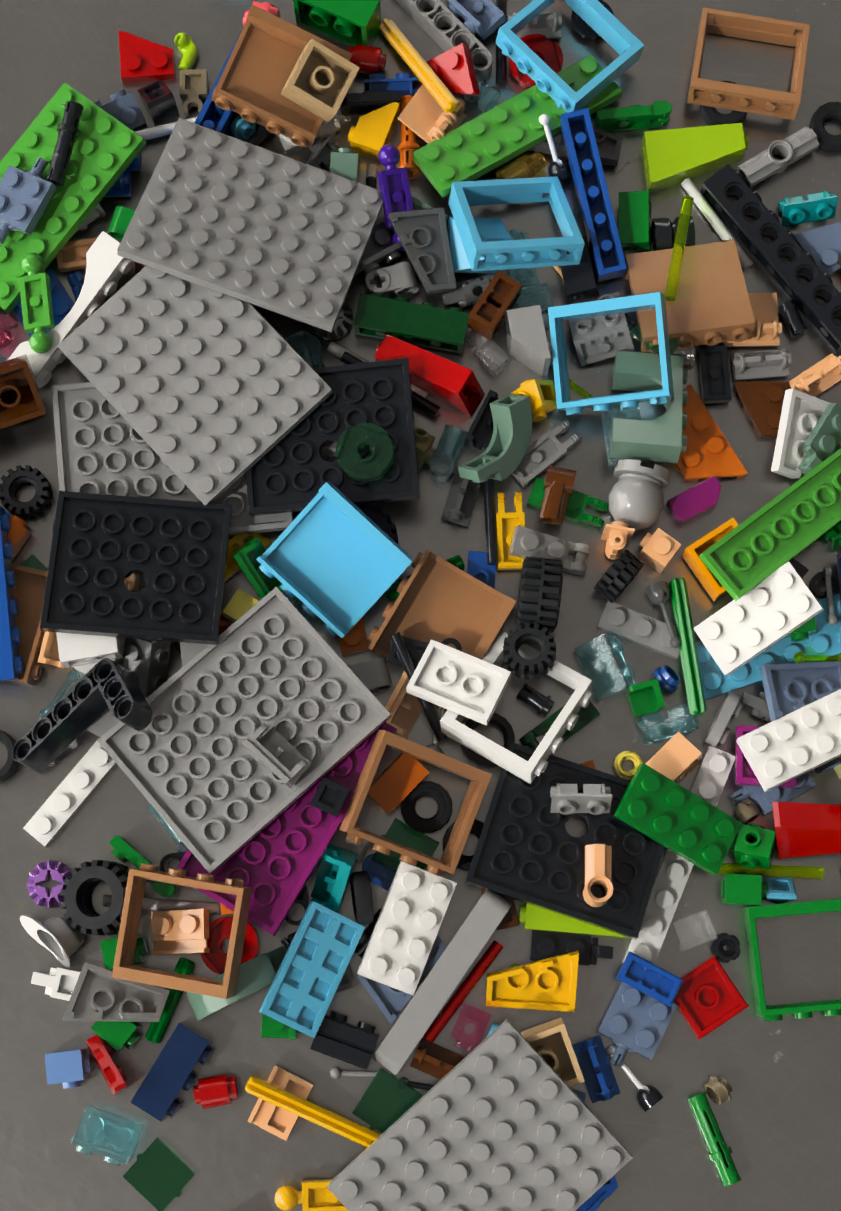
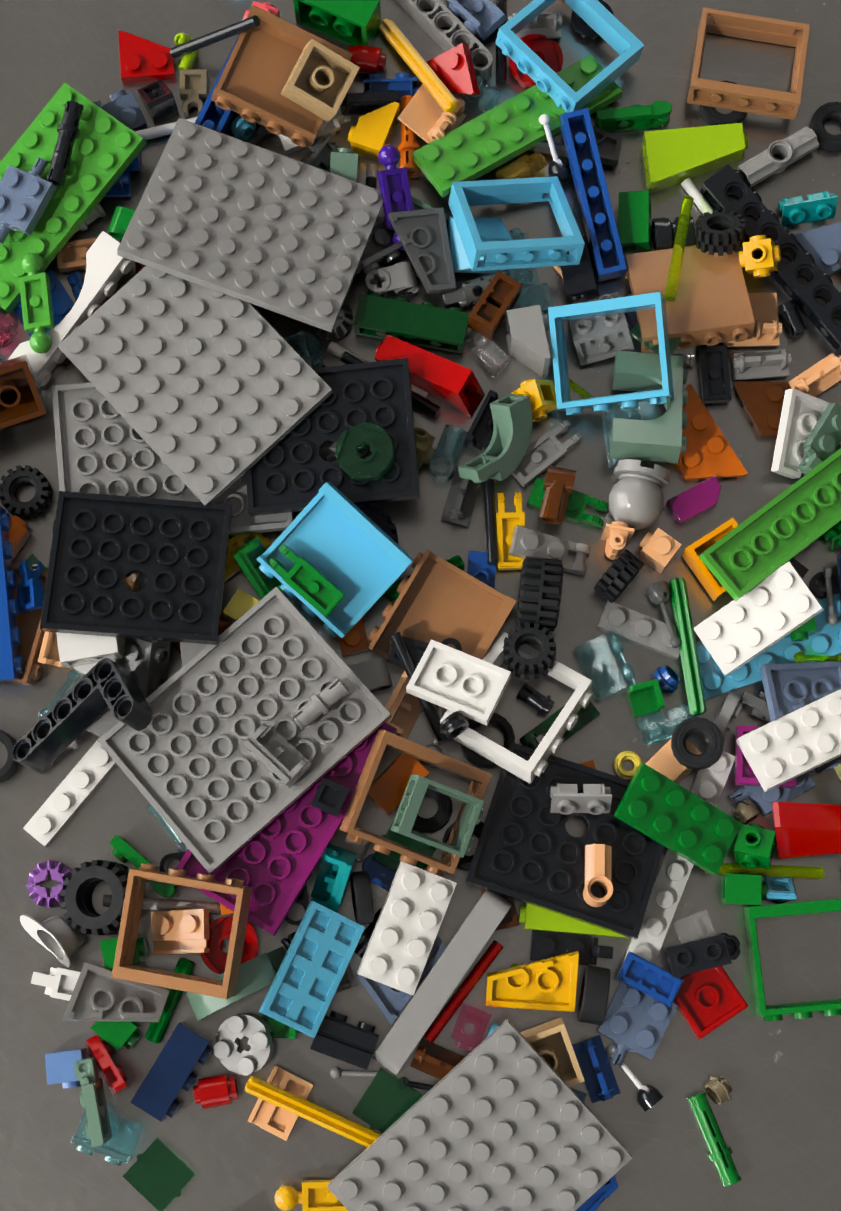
none -> blue plate [16,560,45,613]
none -> sand green hinge [74,1057,112,1147]
none -> black bar [170,15,260,58]
none -> light grey plate [213,1013,275,1076]
none -> green hinge [267,543,346,617]
none -> light grey pin [291,678,349,730]
none -> sand green window [390,774,484,858]
none -> black bush [439,711,469,739]
none -> black tyre [578,965,611,1025]
none -> black hinge [666,934,732,978]
none -> black tyre [671,717,724,770]
none -> black tyre [695,209,746,256]
none -> yellow brick [739,235,781,278]

